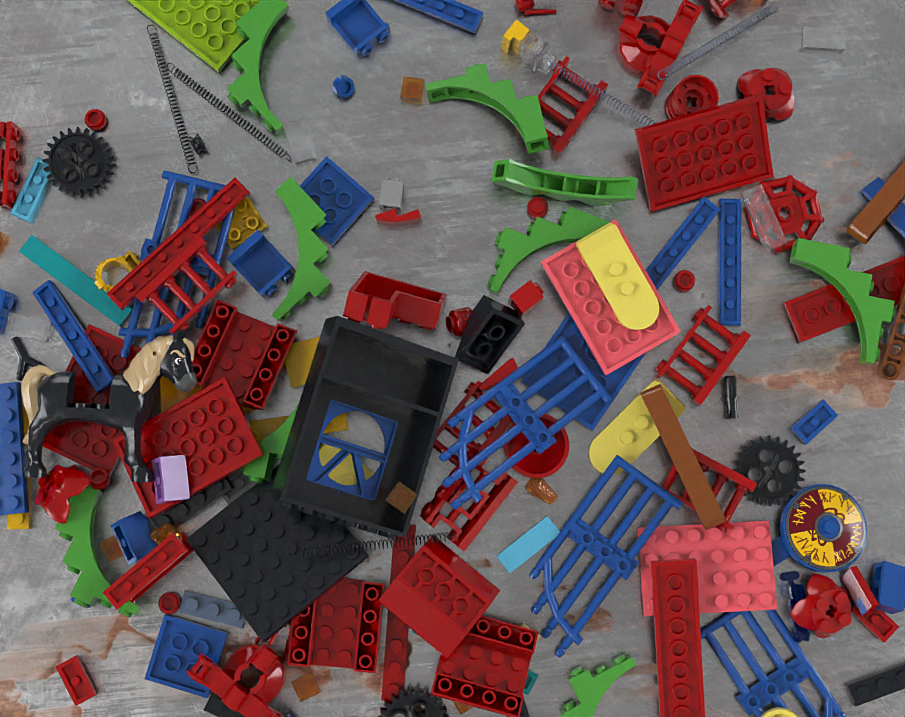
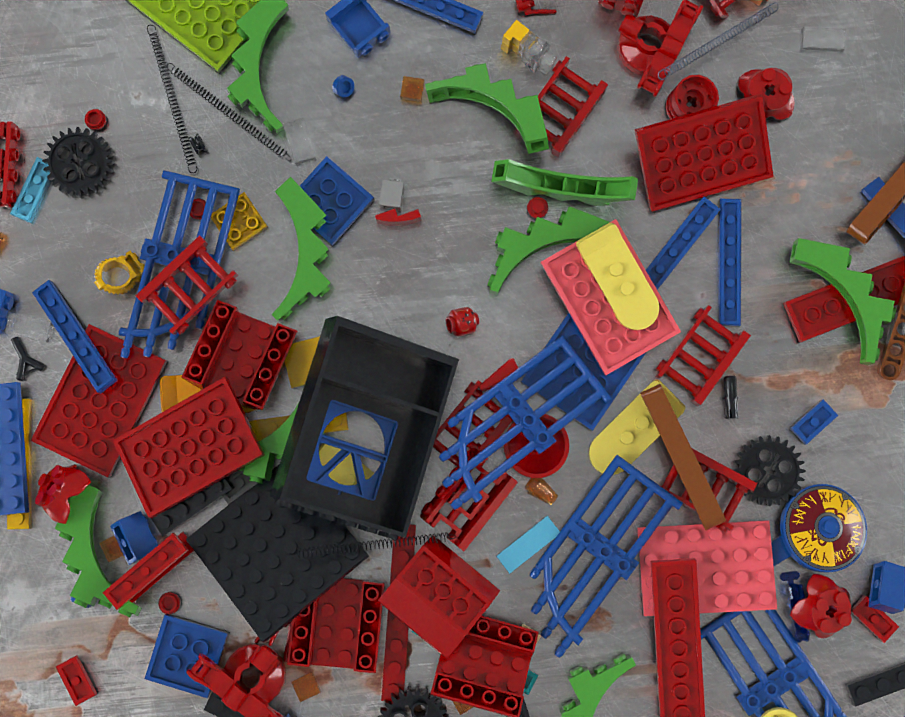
teal tile [19,235,133,327] -> none
black animal [21,329,197,482] -> none
red plate [88,468,111,490] -> none
red tile [106,177,250,311] -> none
clear orange plate [150,522,183,545] -> none
panel [152,455,190,504] -> none
sand blue plate [179,590,245,628] -> none
blue panel [226,230,295,298] -> none
red piece [343,271,447,330] -> none
clear orange plate [385,482,417,513] -> none
black slope [455,295,525,374] -> none
red brick [508,280,544,319] -> none
sand blue piece [541,58,657,126] -> none
red plate [673,270,695,292] -> none
clear plate [740,184,787,252] -> none
red plate [744,175,824,253] -> none
tile [841,566,879,617] -> none

